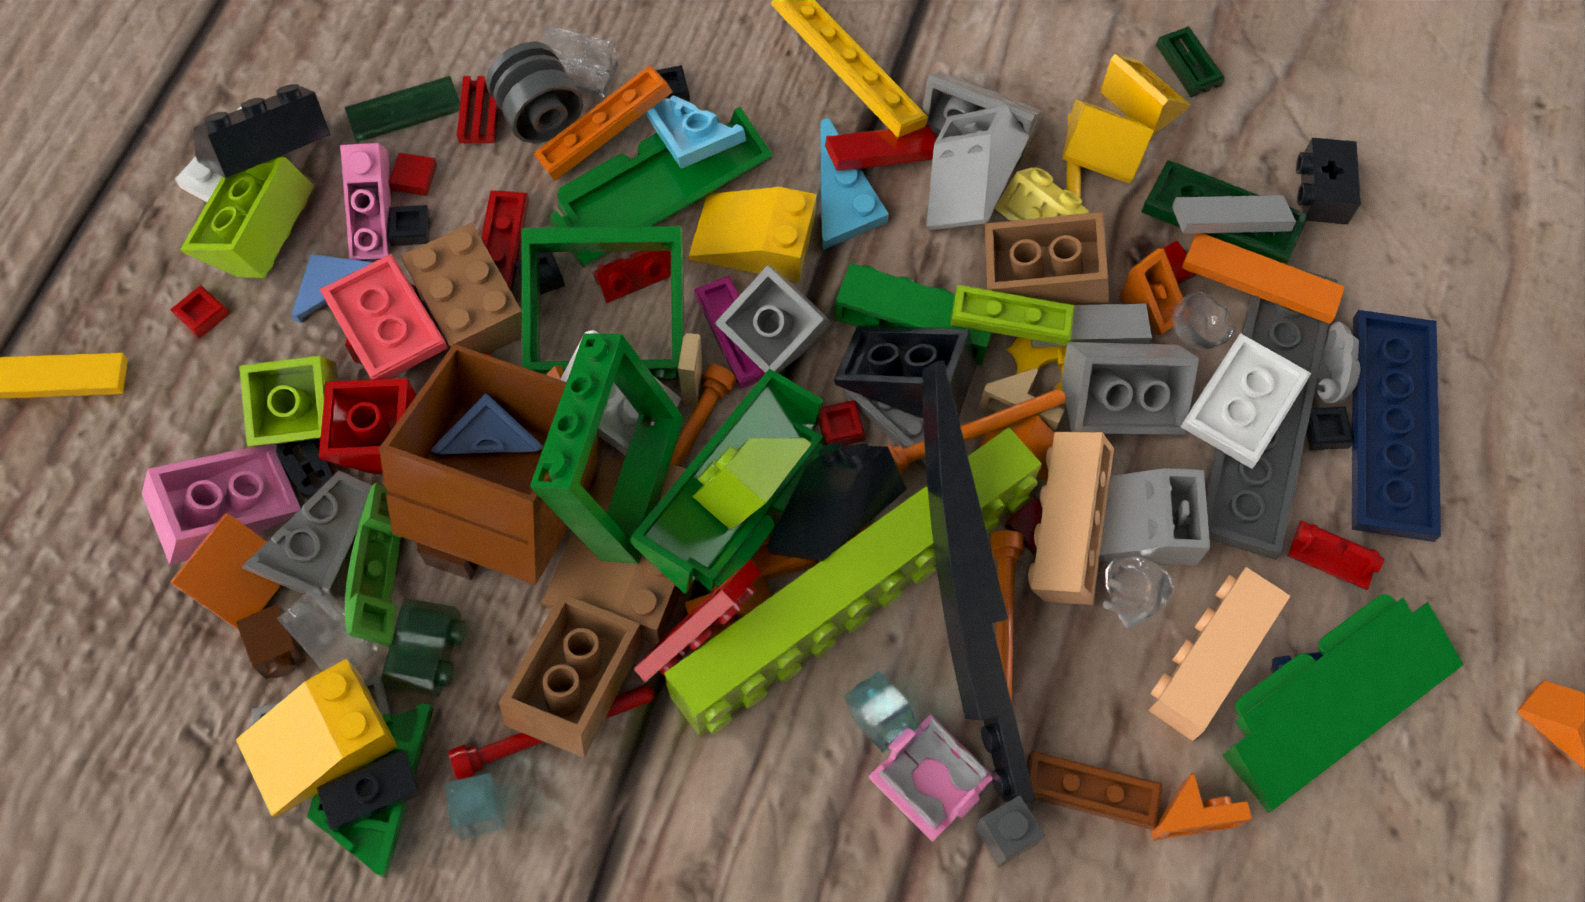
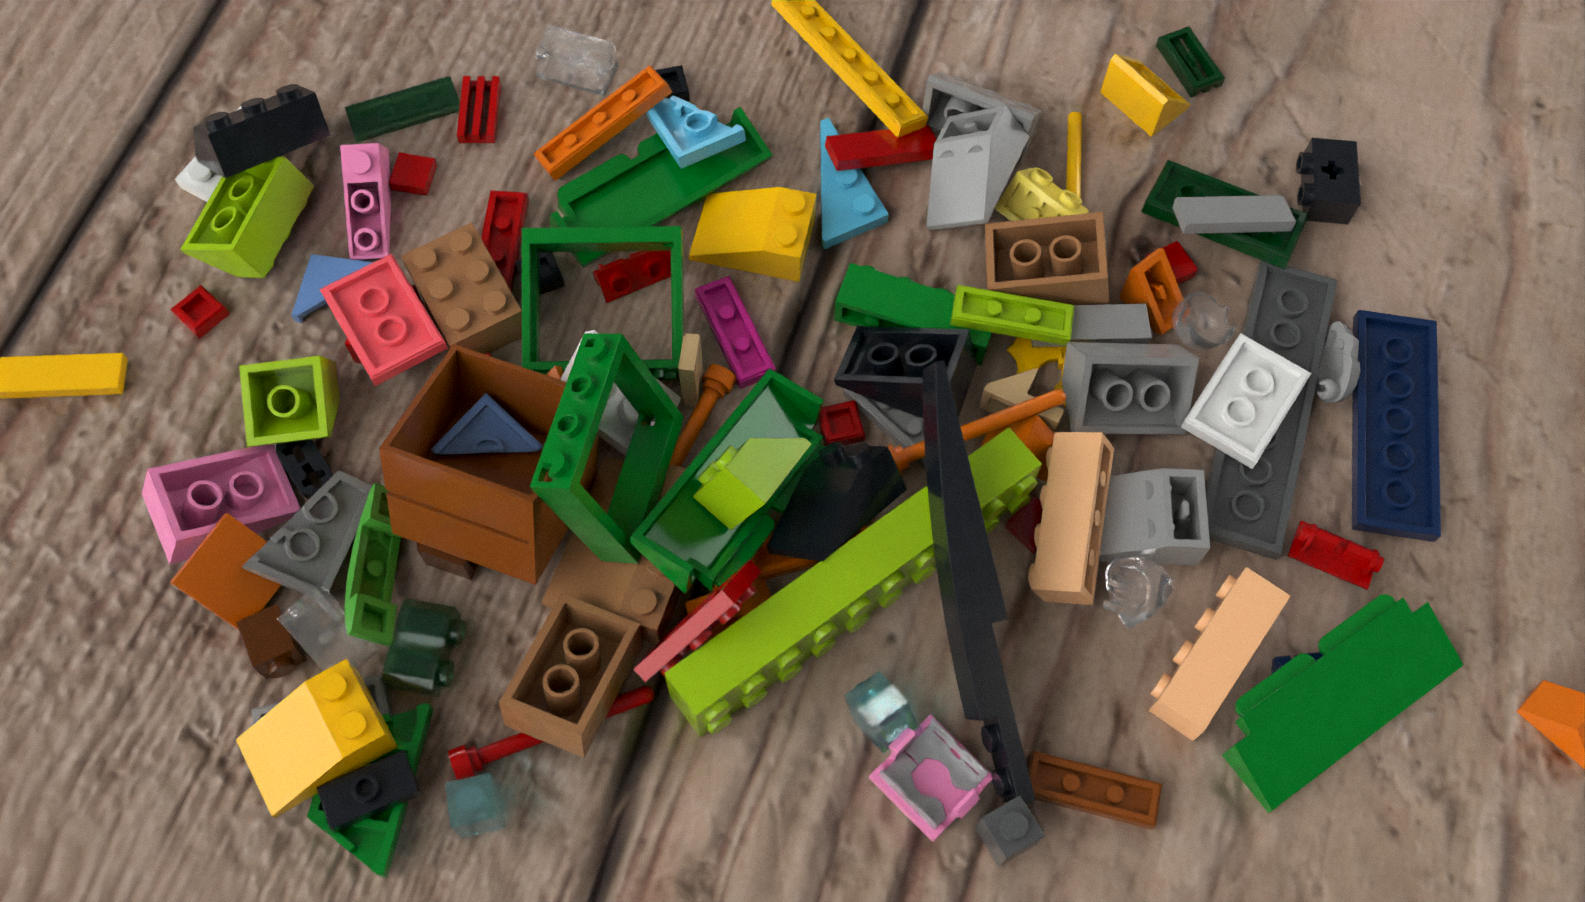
red slope [319,378,417,474] -> none
black tile [388,205,430,246] -> none
dark grey wheel [485,41,584,143] -> none
light grey slope [715,265,833,373] -> none
orange piece [990,530,1024,703] -> none
yellow slope [1062,99,1154,184] -> none
orange slope [1151,773,1252,841] -> none
orange tile [1182,233,1345,324] -> none
black tile [1306,407,1354,450] -> none

